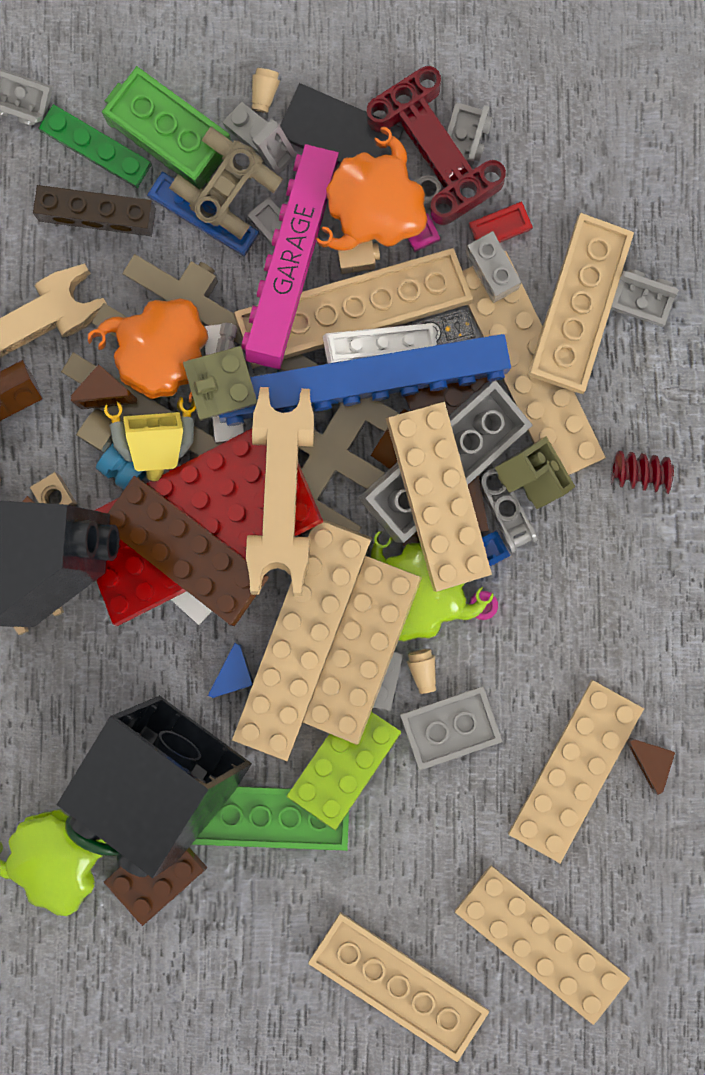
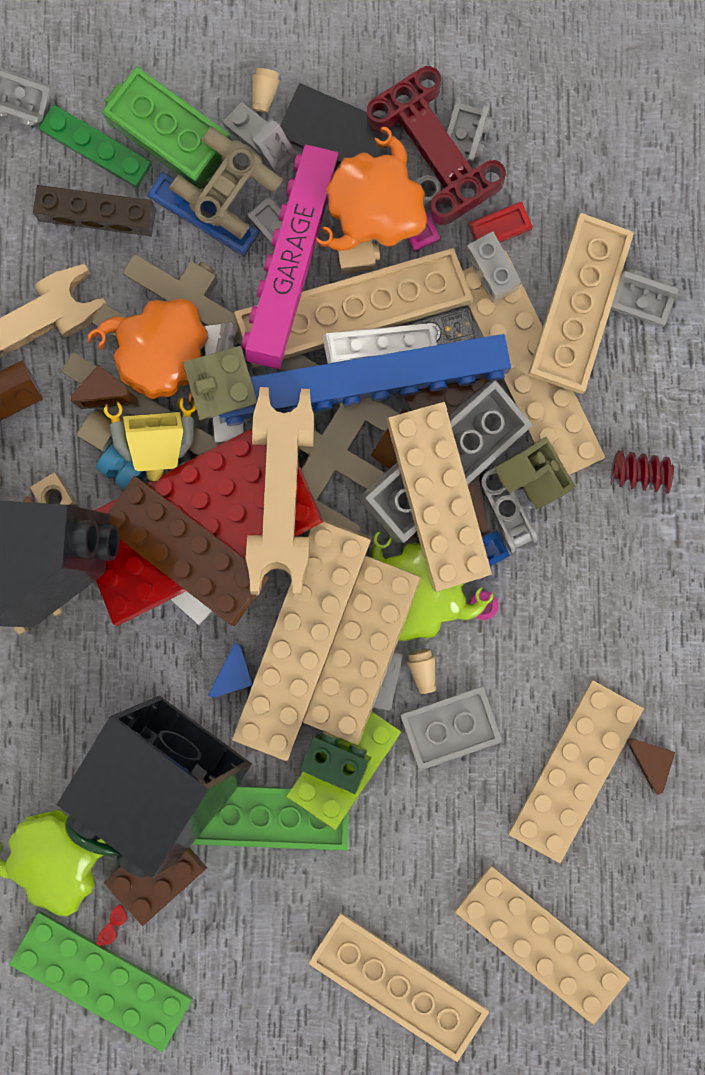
none -> bright green plate [9,911,193,1052]
none -> red piece [96,904,127,946]
none -> dark green brick [300,732,372,794]

